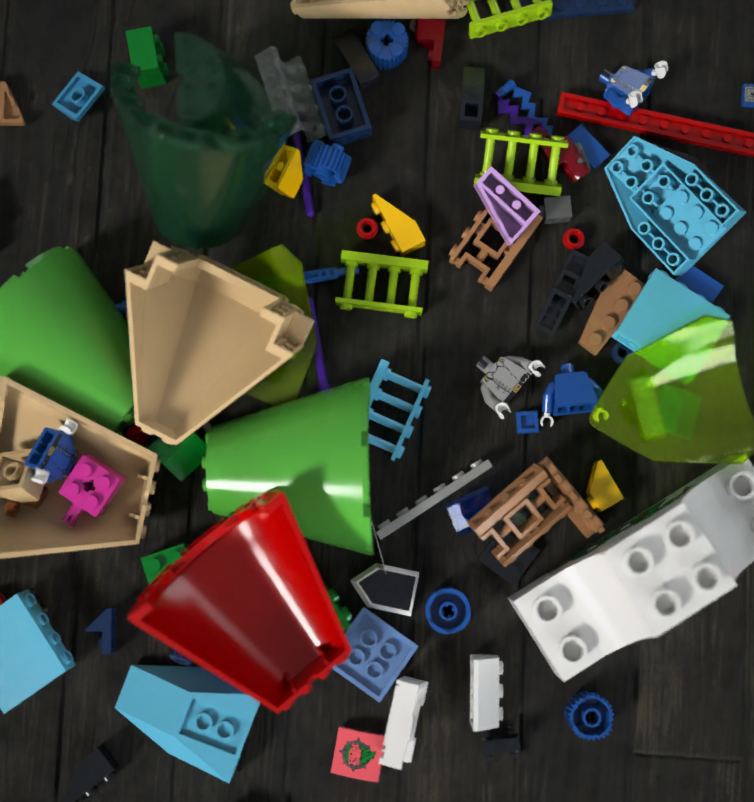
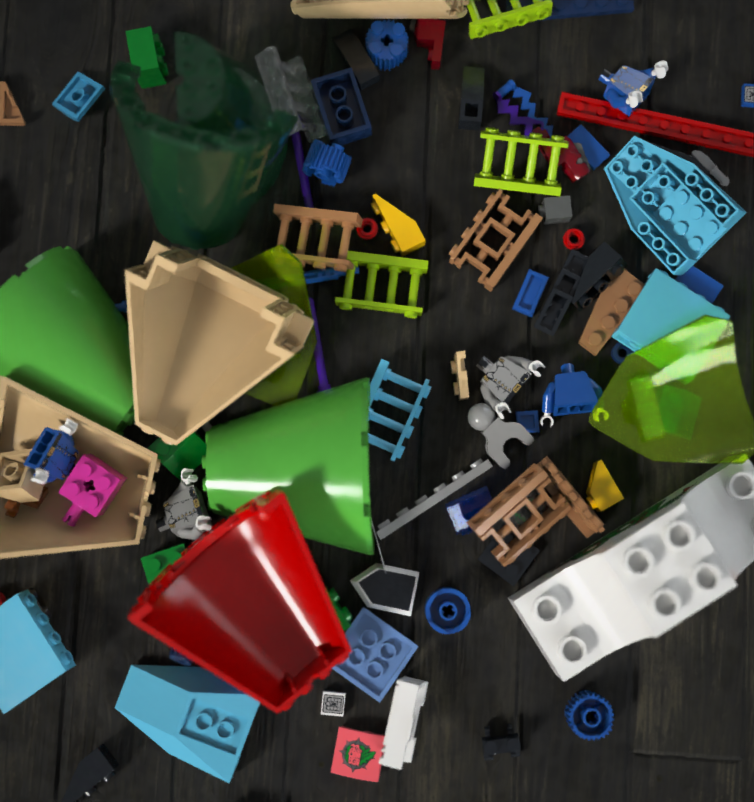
dark blue slope [85,607,117,654] -> none
red plate [125,425,147,445] -> none
yellow slope [264,144,303,199] -> none
white slope [470,655,503,731] -> none
lavender wedge [474,166,541,246] -> none
none -> light grey torso [156,468,212,540]
none -> medium nougat fence [266,204,363,272]
none -> tile [321,690,346,717]
none -> tan wing [450,351,469,401]
none -> light grey piece [468,403,534,469]
none -> blue tile [512,269,549,318]
none -> light grey piece [691,150,730,186]

